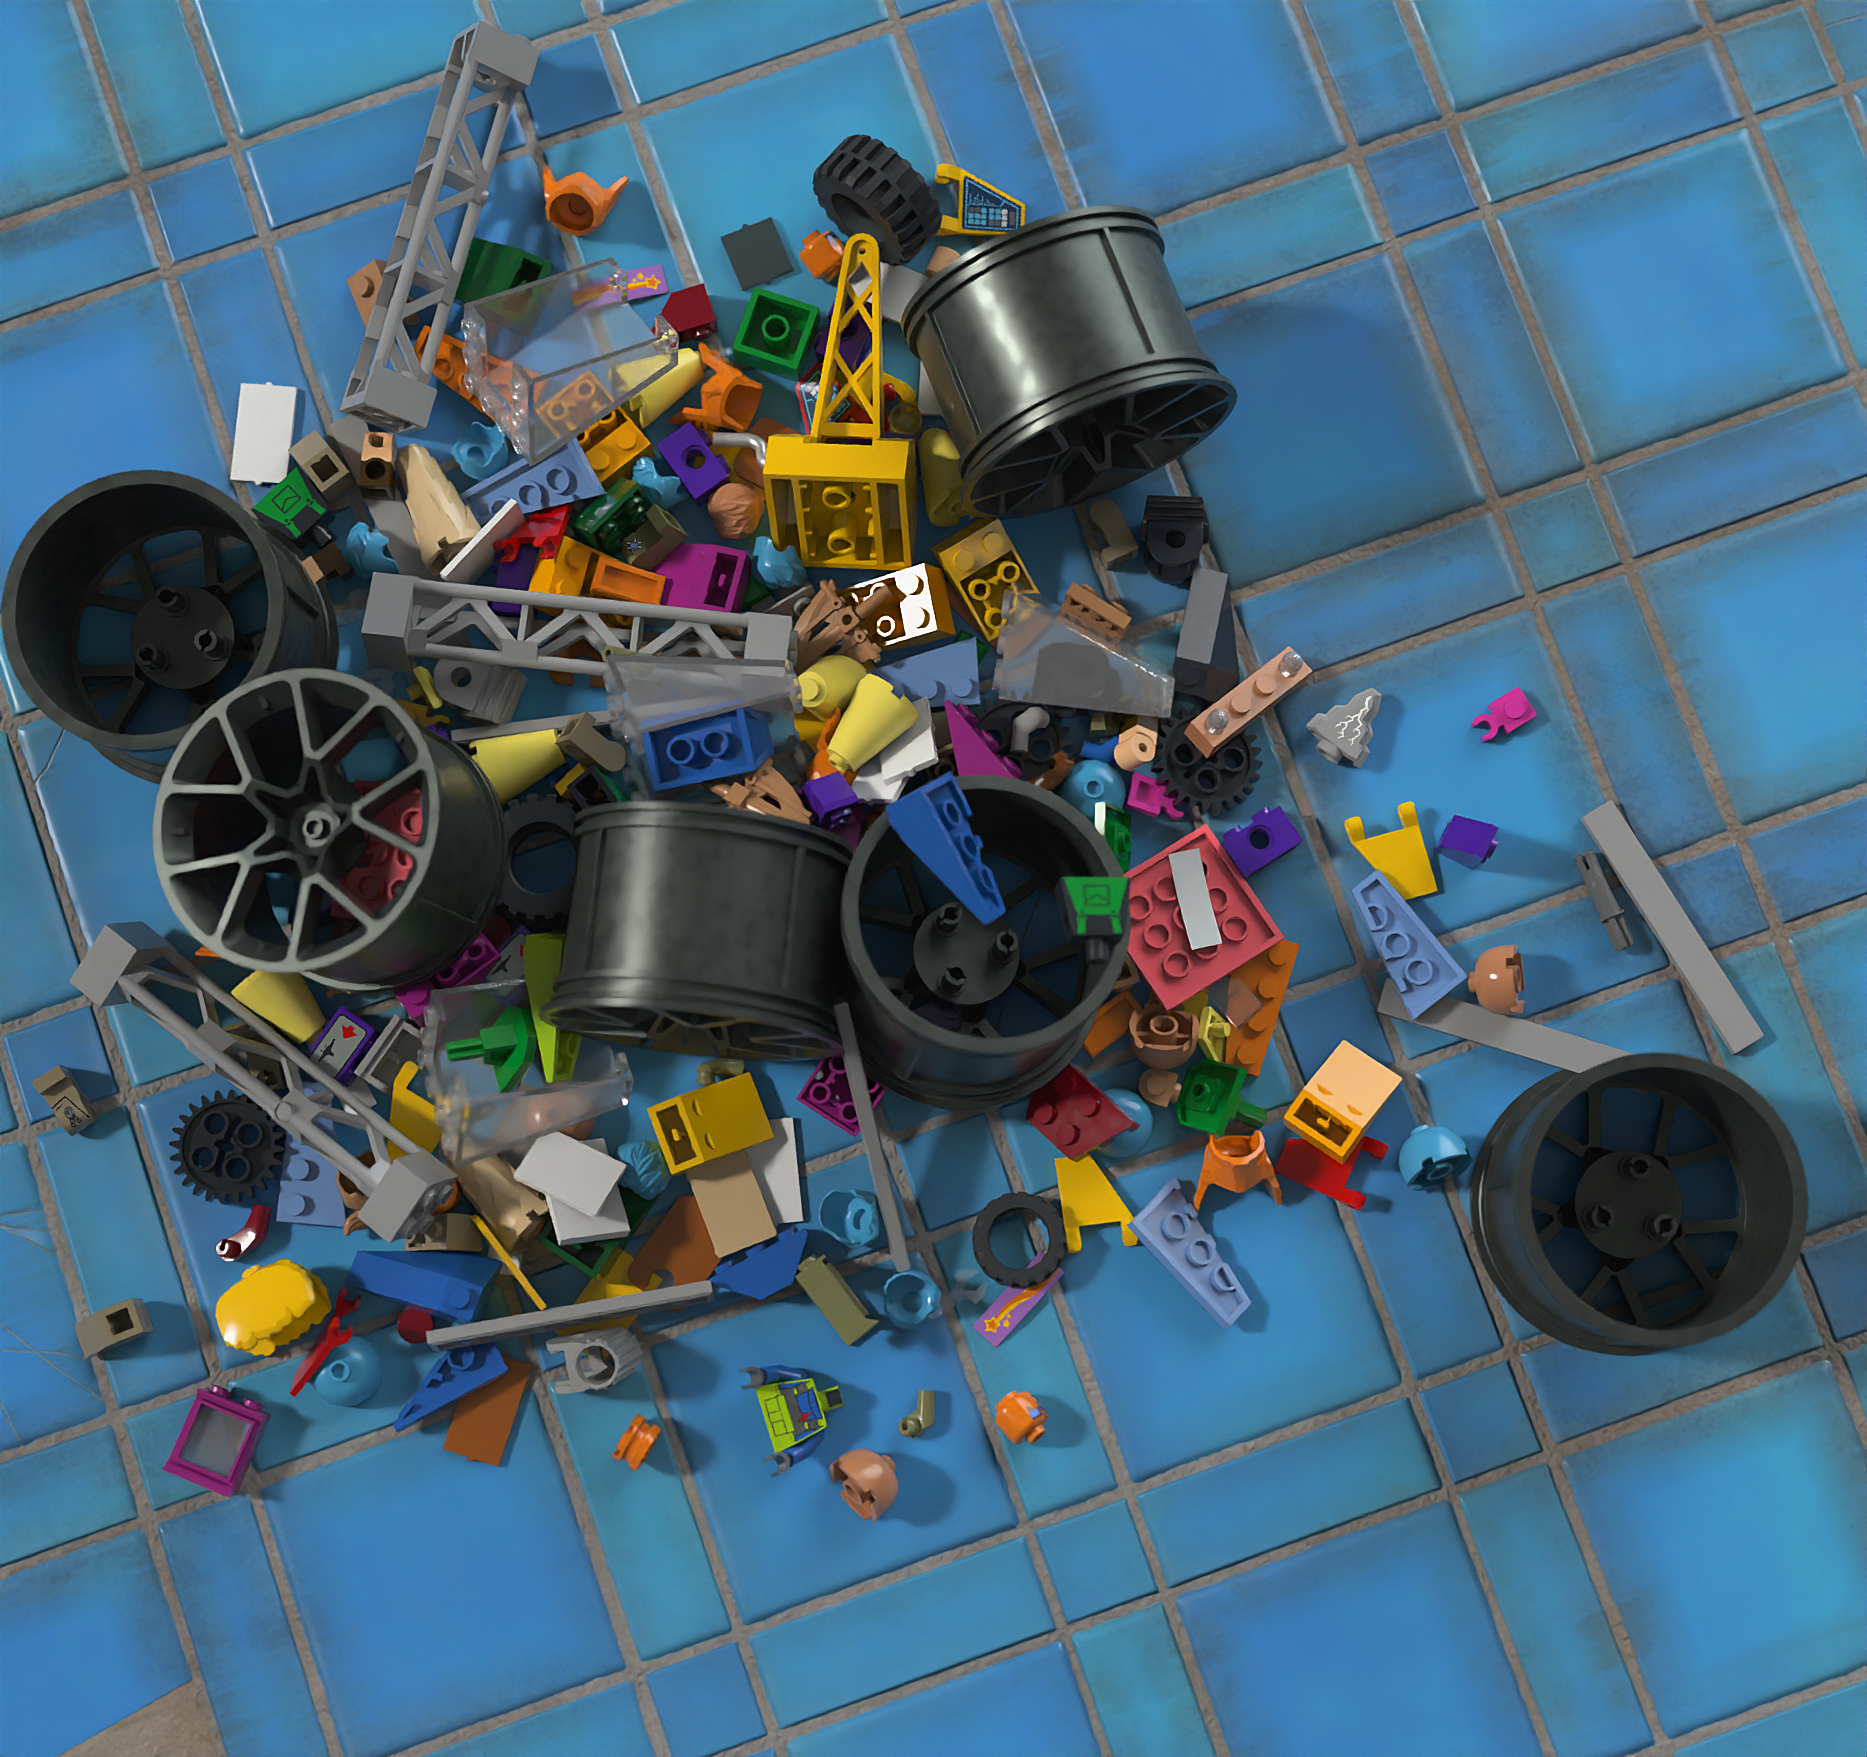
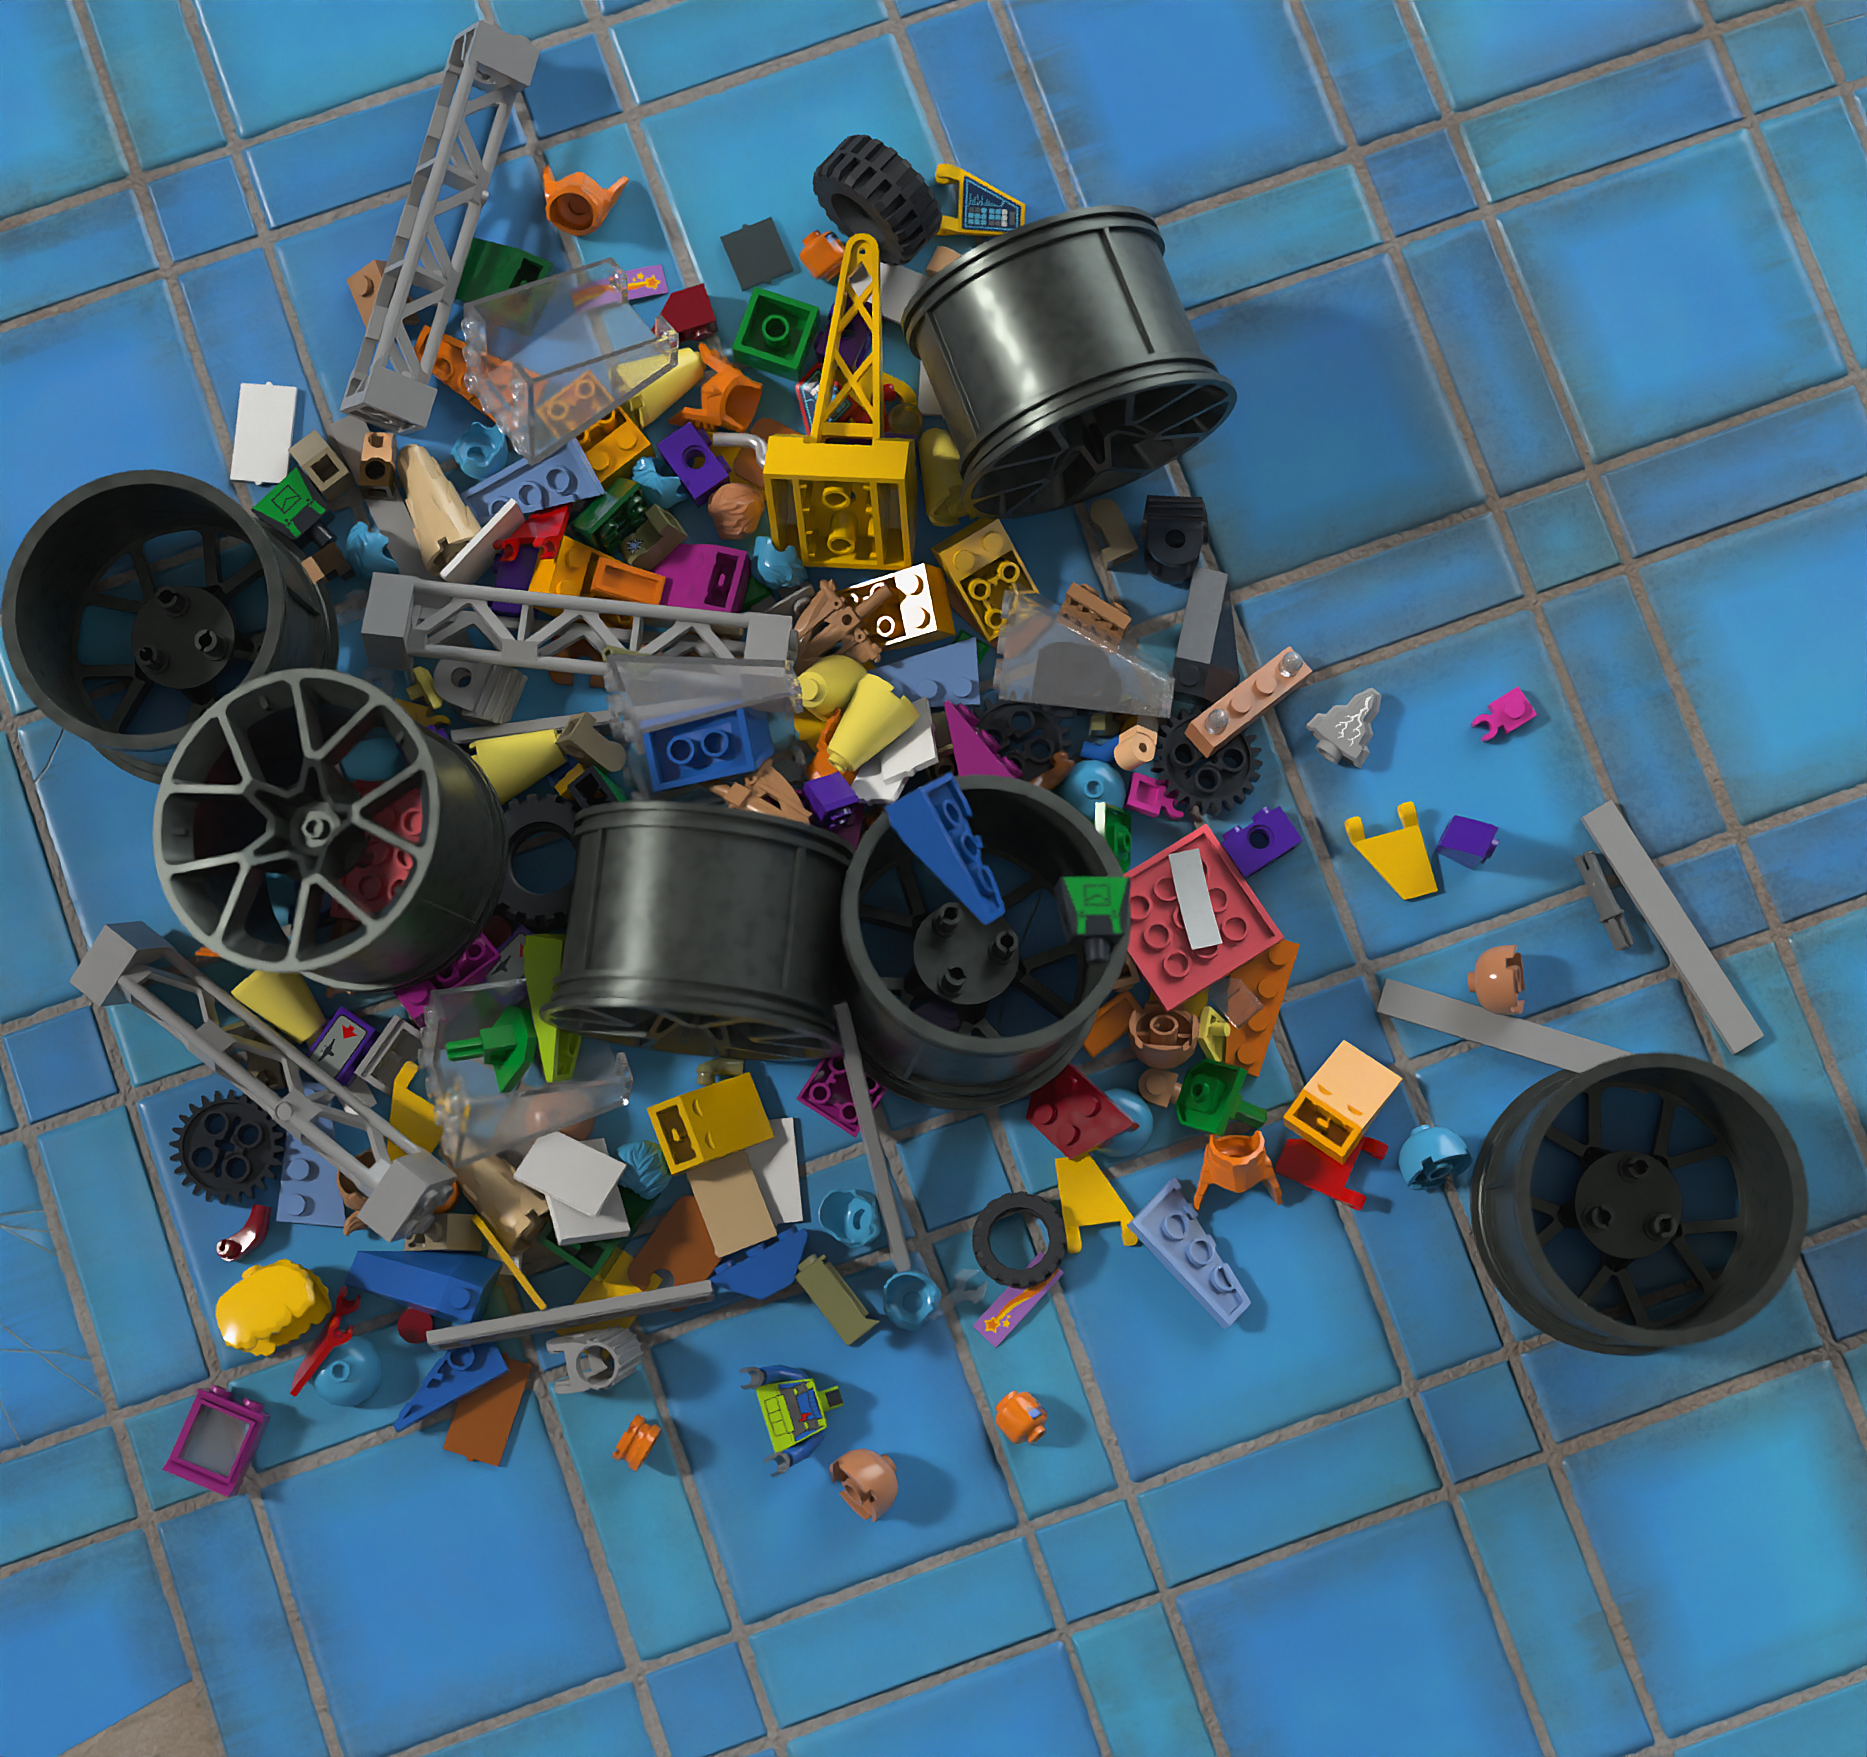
dark tan leg [32,1065,97,1136] -> none
dark tan slope [74,1298,154,1359] -> none
olive arm [898,1390,935,1439] -> none
light grey arm [1010,707,1050,753] -> none
medium blue wing [1350,869,1468,1021] -> none

